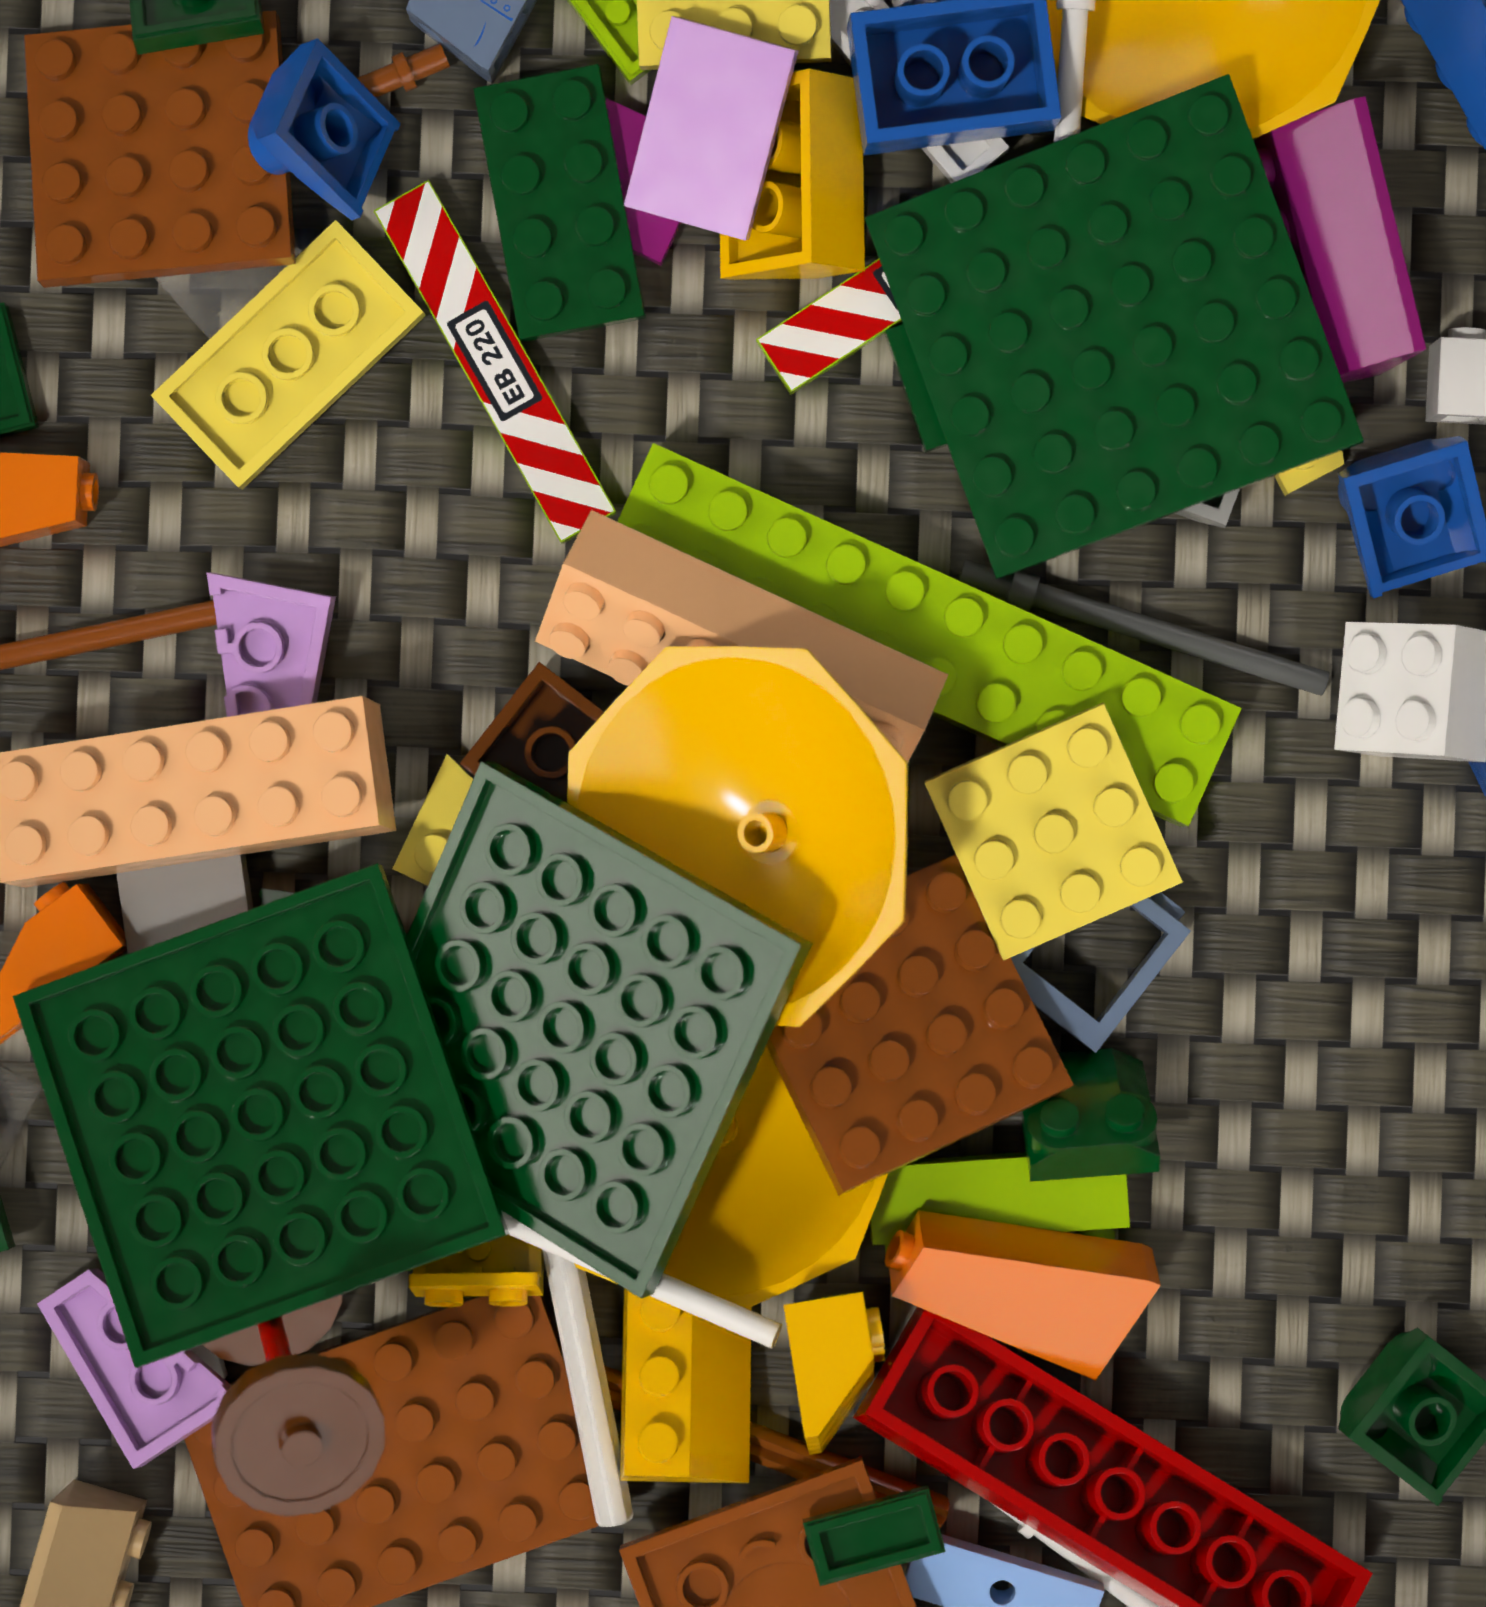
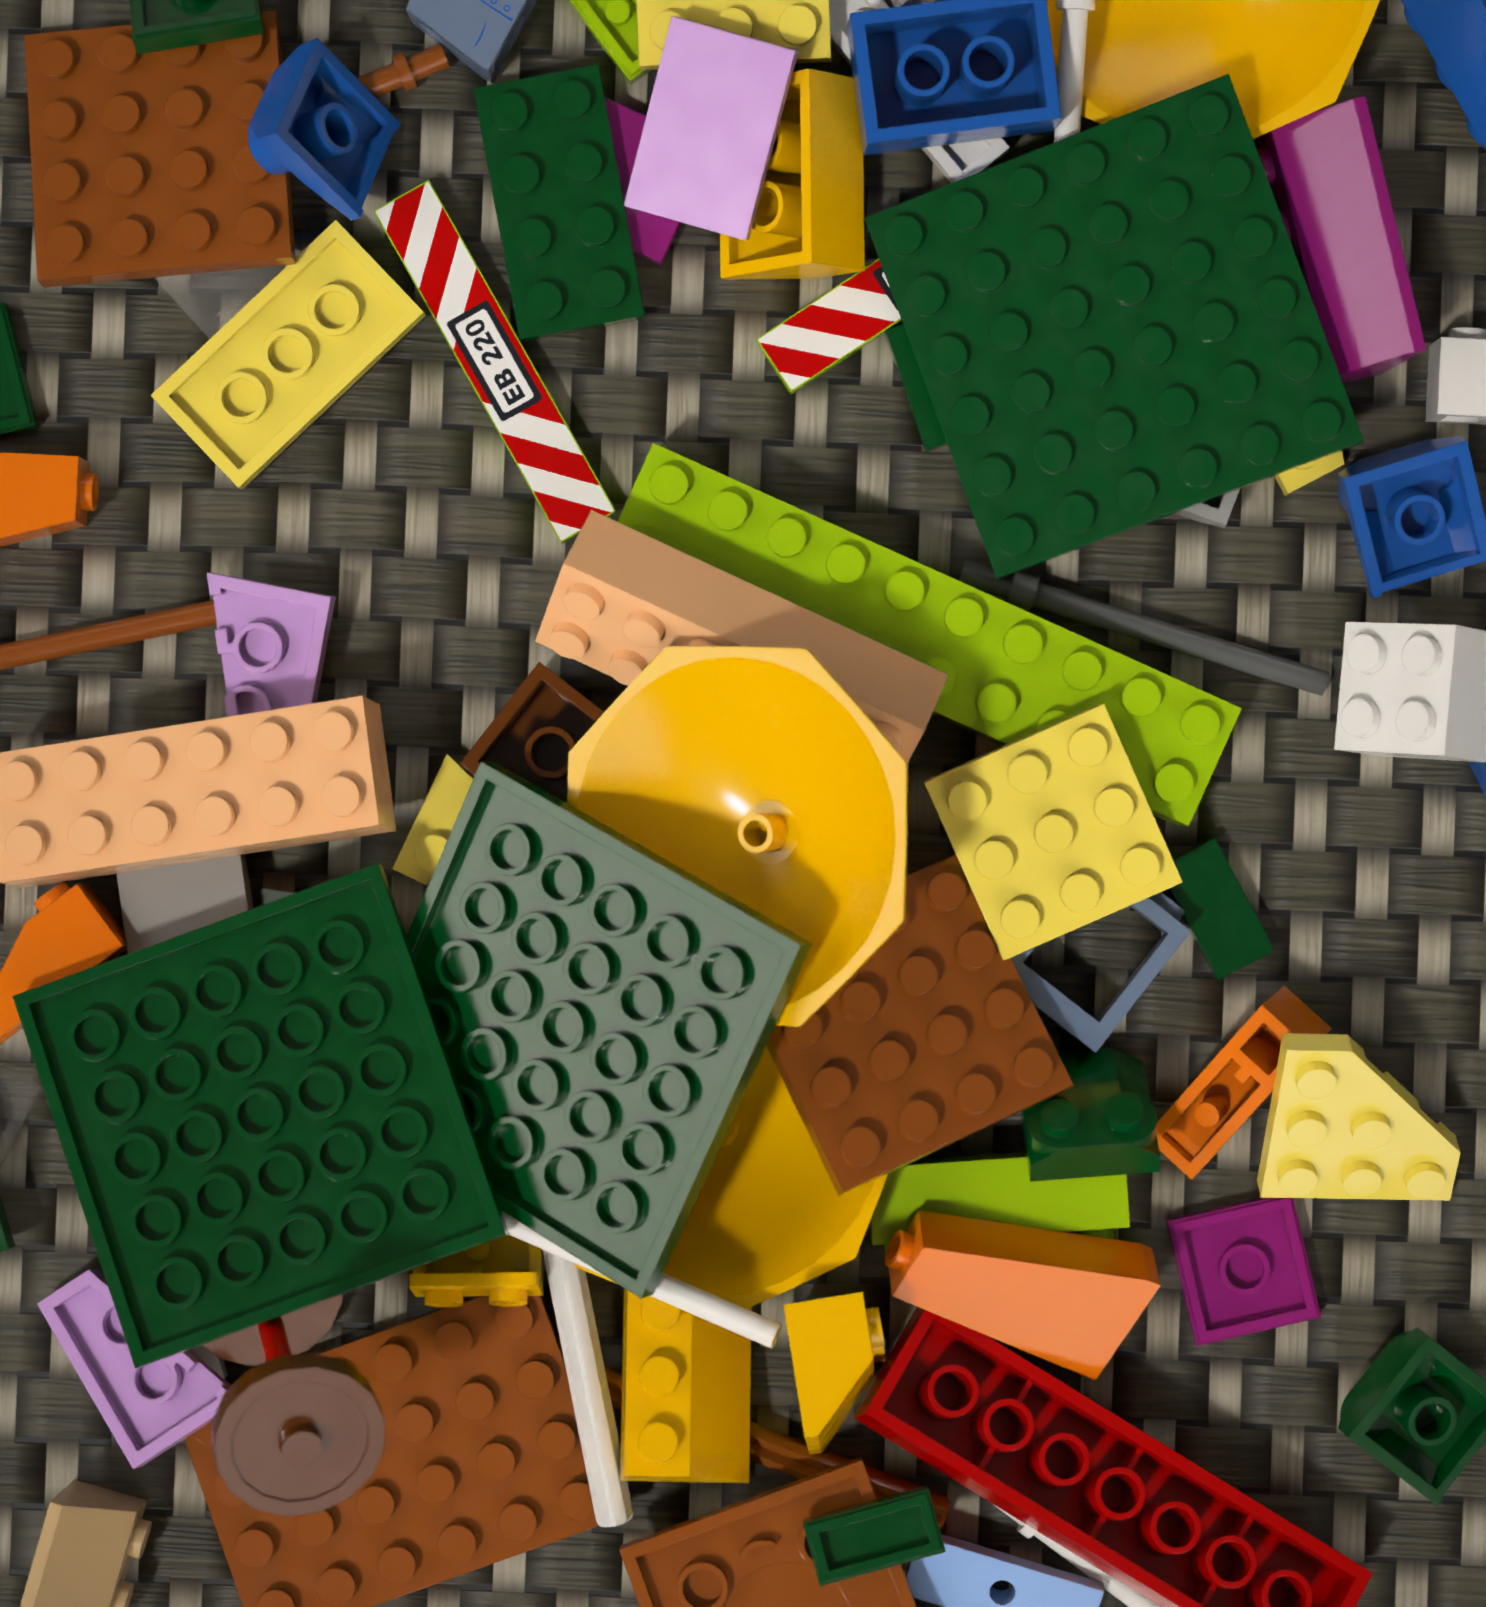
none -> orange slope [1156,985,1332,1180]
none -> magenta tile [1165,1197,1321,1346]
none -> dark green tile [1168,838,1275,980]
none -> light yellow plate [1257,1033,1461,1201]

